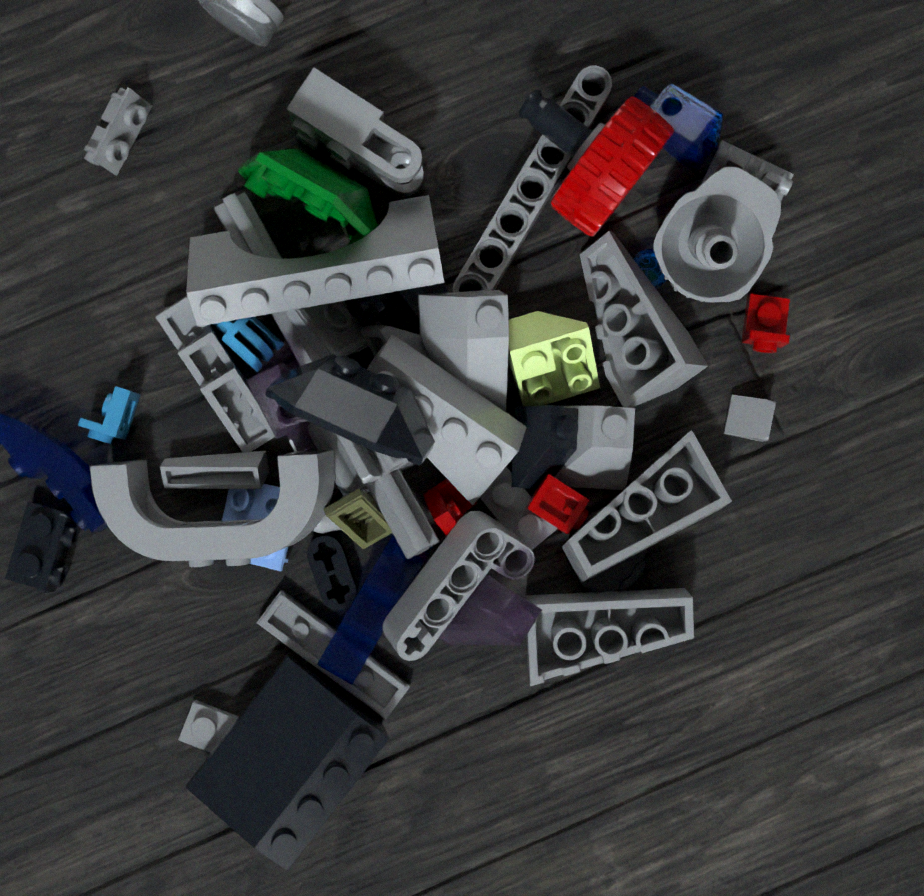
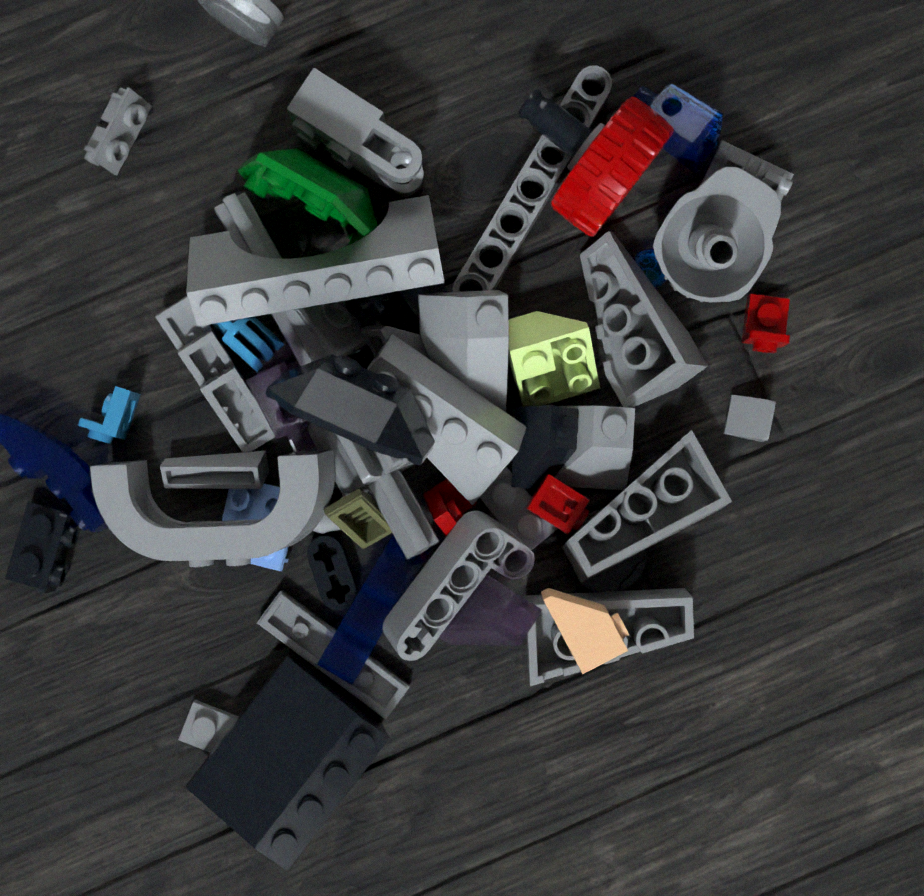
none -> light nougat slope [541,588,629,674]

